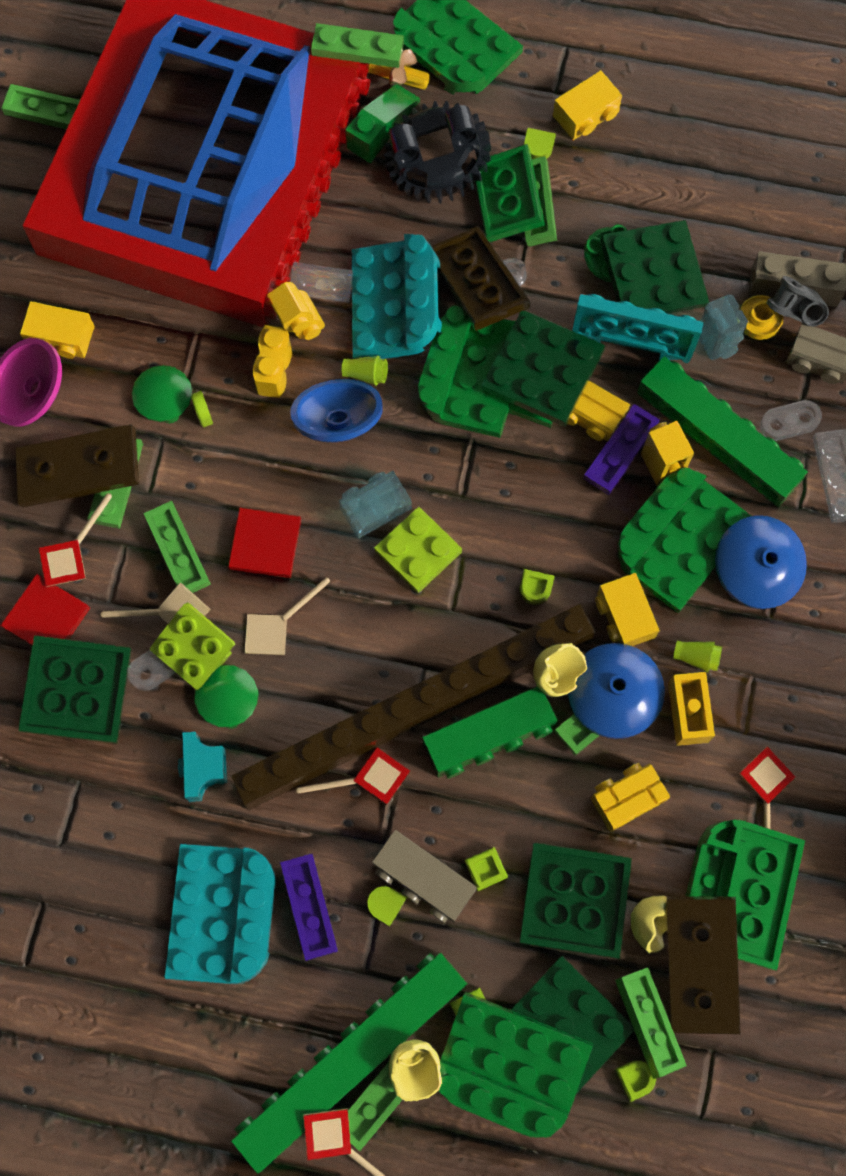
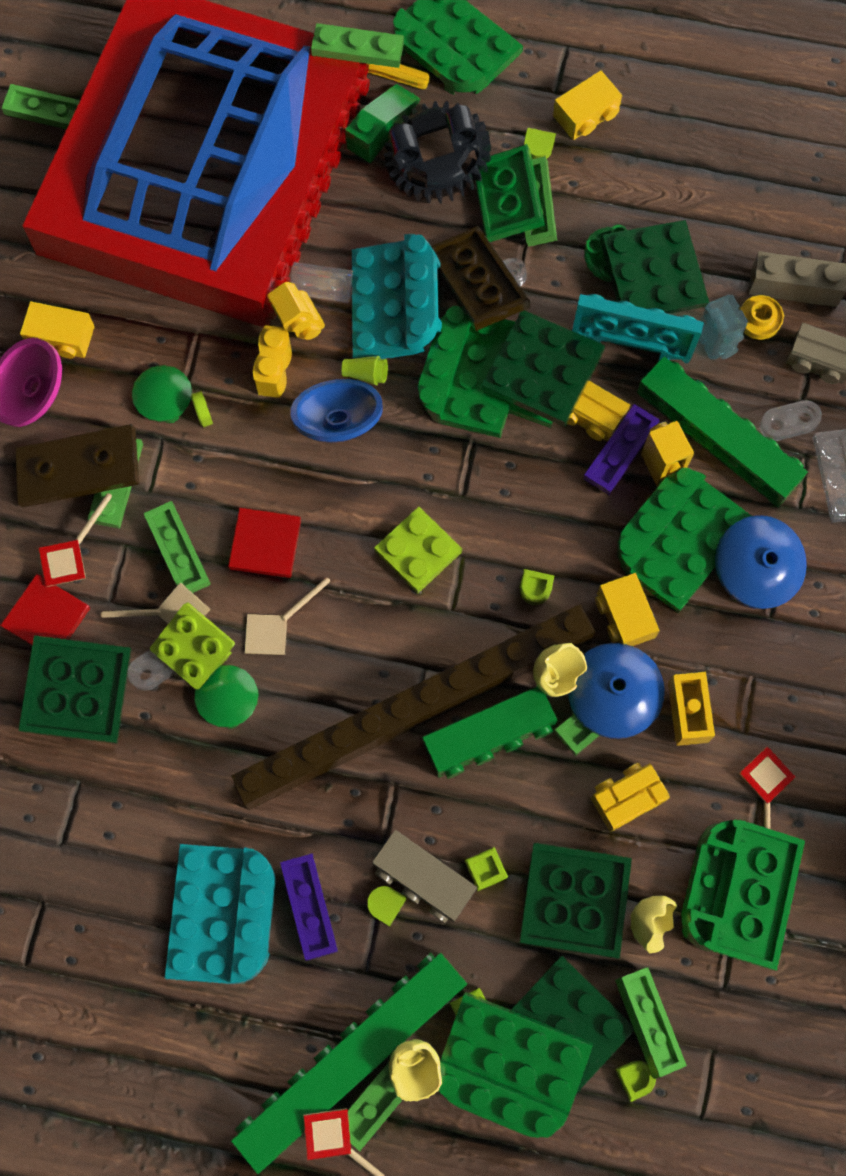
teal brick [178,732,227,802] -> none
piece [296,747,410,805] -> none
clear light blue brick [339,471,412,539] -> none
medium nougat piece [388,49,417,85] -> none
dark brown plate [667,896,741,1035] -> none
lime cone [673,640,722,673] -> none
dark grey piece [766,276,829,327] -> none

